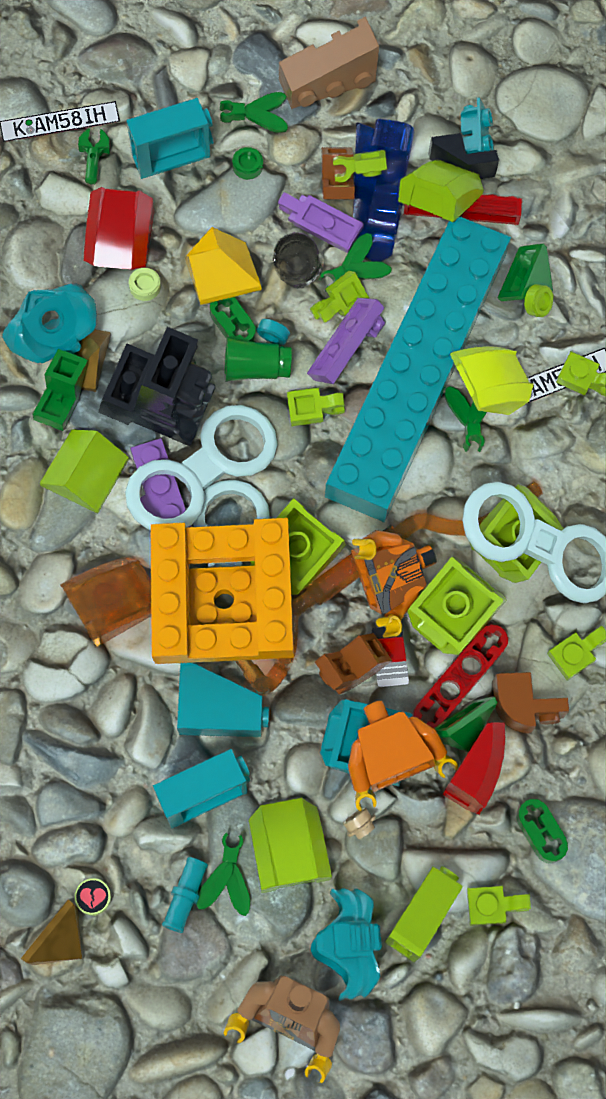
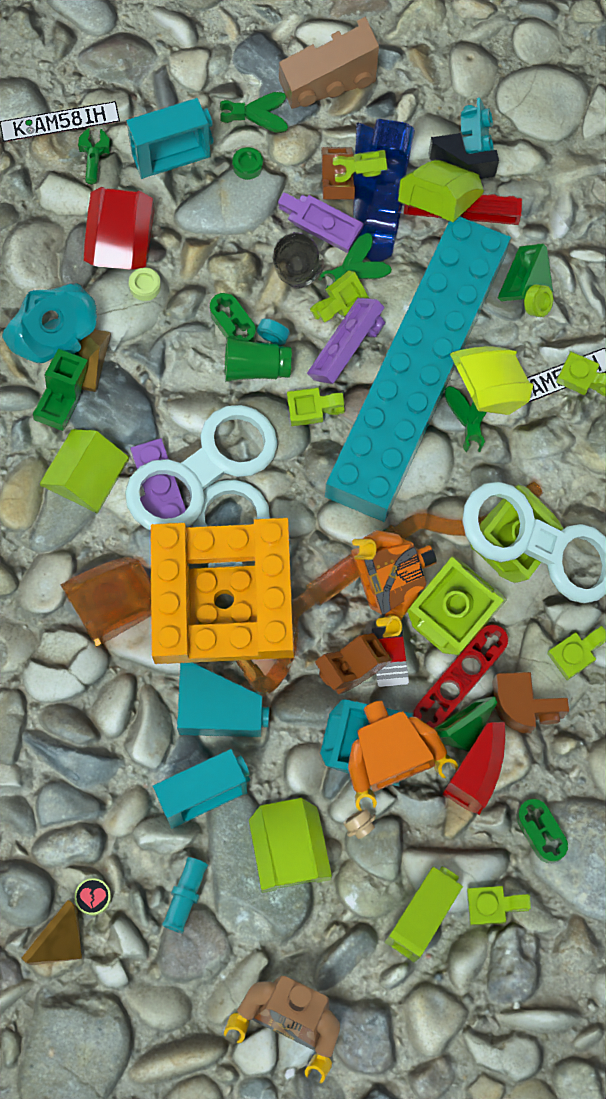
black brick [98,326,216,446] -> none
yellow slope [185,227,262,305] -> none
green piece [197,833,250,916] -> none
lime slope [250,498,346,595] -> none
teal piece [311,888,382,1001] -> none

